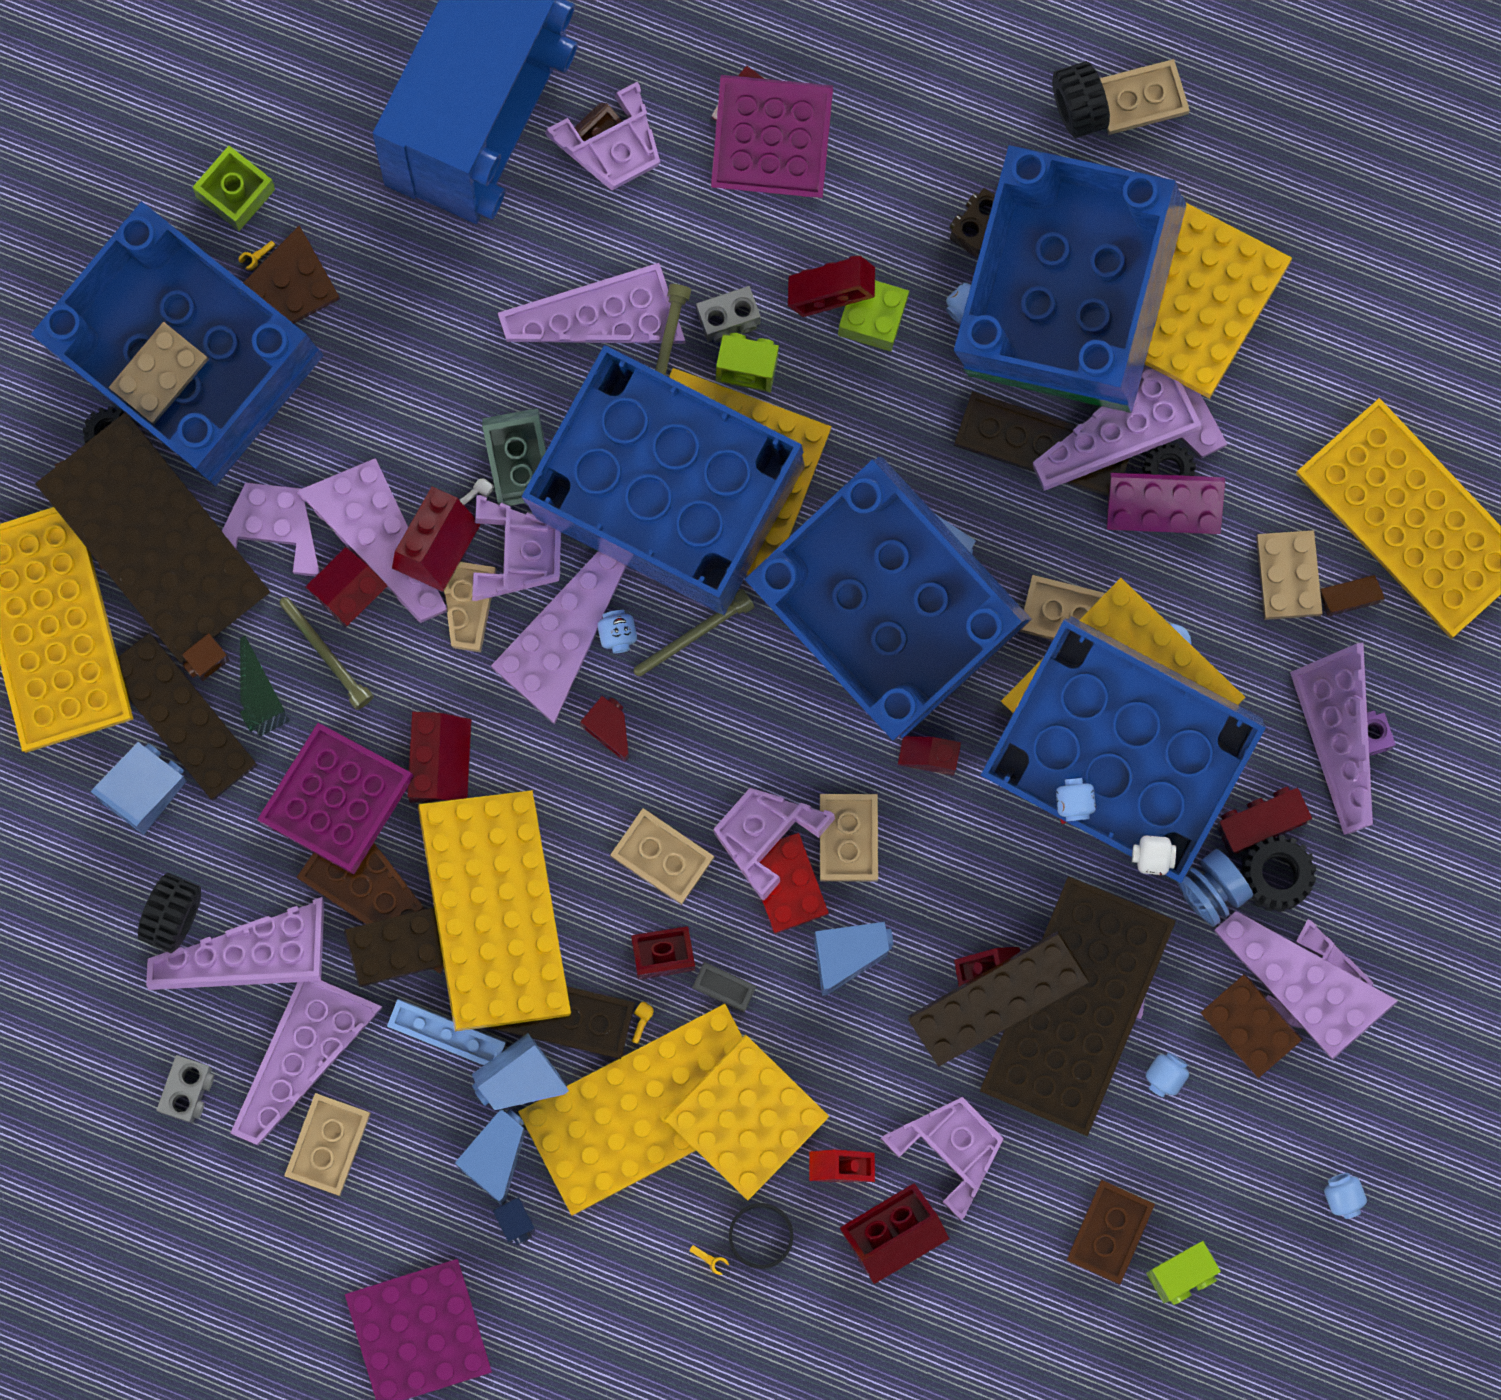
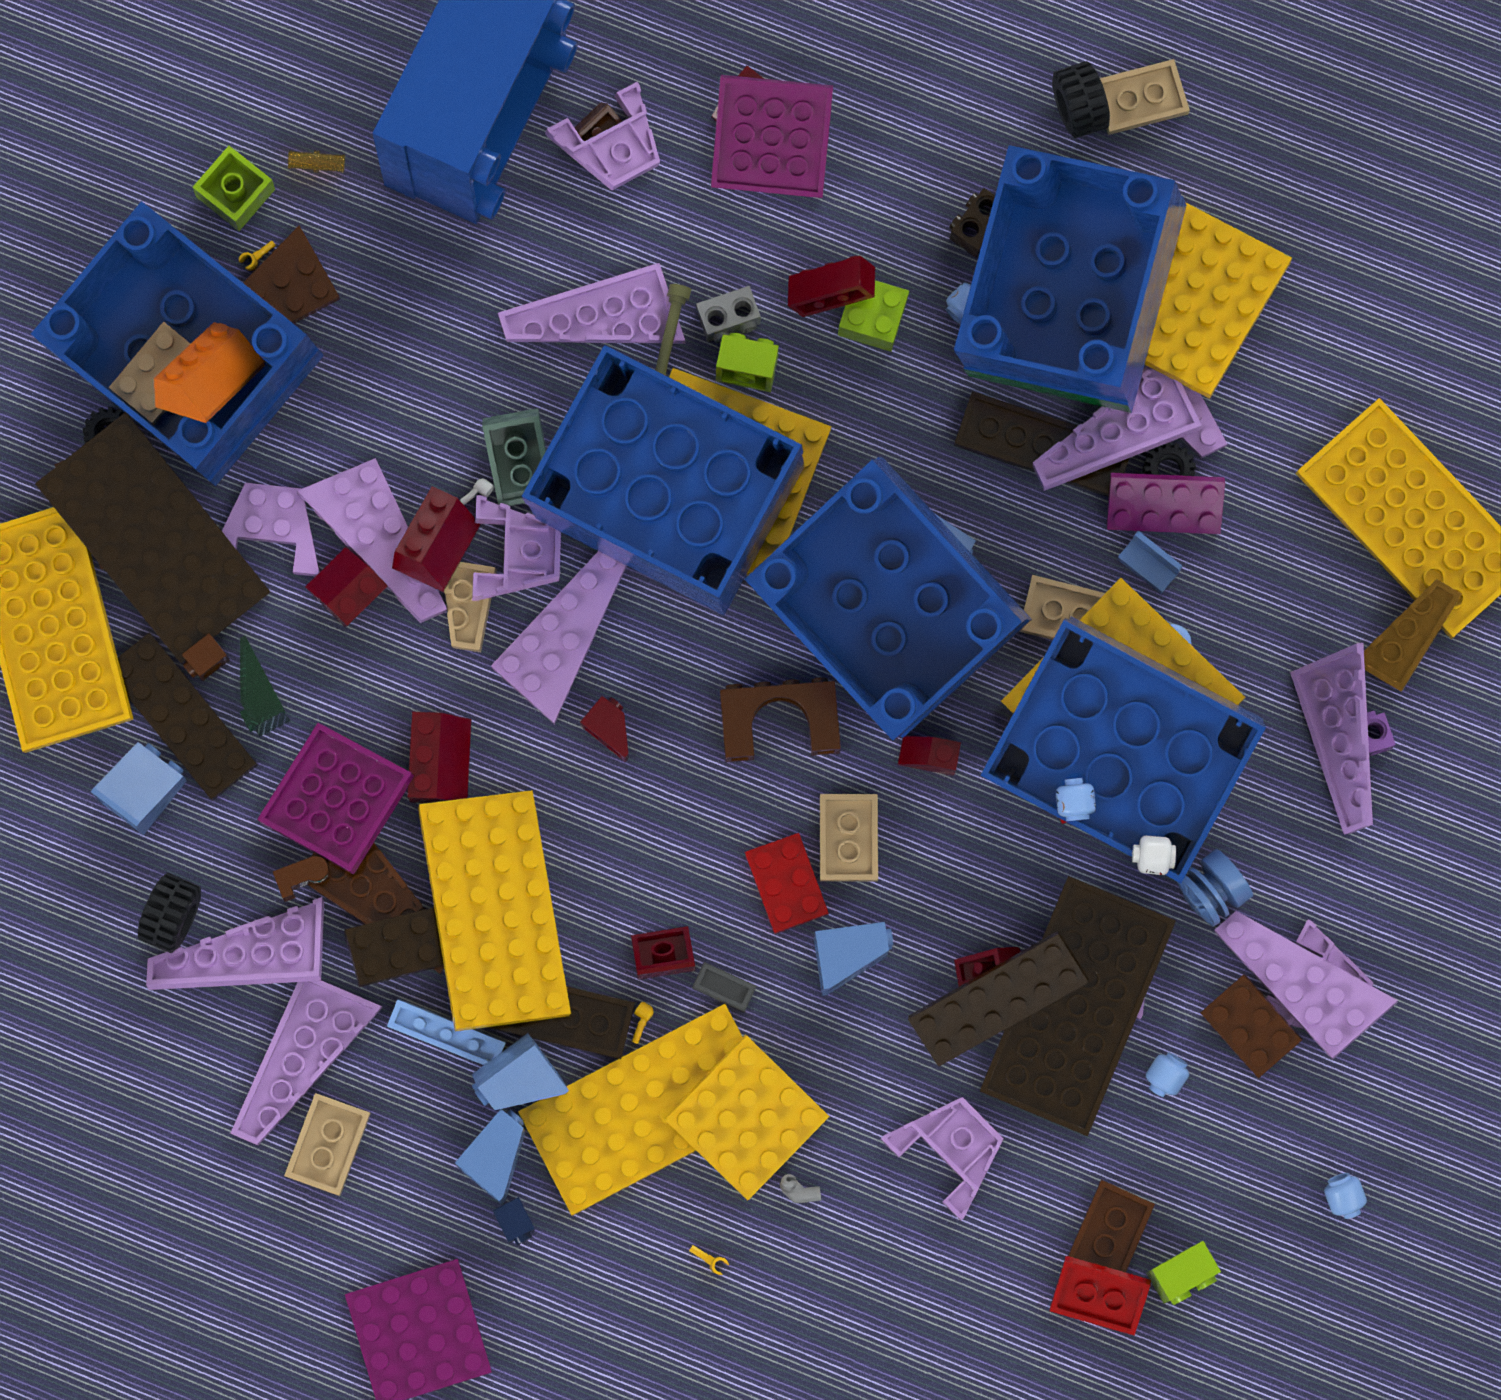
light grey brick [156,1055,215,1124] -> none
olive piece [279,597,374,710] -> none
light blue head [598,610,637,654] -> none
tan plate [610,808,714,905] -> none
olive piece [633,589,755,676] -> none
lavender wing [713,788,835,900] -> none
black tyre [729,1203,793,1269] -> none
red slope [809,1150,875,1182] -> none
dark red slope [840,1183,949,1284] -> none
dark red brick [1216,786,1312,857] -> none
black tyre [1240,836,1317,912] -> none
tan plate [1256,530,1322,620] -> none
reddish brown slope [1320,575,1385,617] -> none
none -> orange slope [154,322,265,423]
none -> reddish brown leg [272,856,330,902]
none -> clear yellow pin [288,150,345,173]
none -> reddish brown arch [720,677,841,762]
none -> light grey arm [780,1174,821,1203]
none -> red plate [1049,1256,1151,1336]
none -> medium blue panel [1117,531,1182,594]
none -> pearl gold wing [1364,579,1462,692]

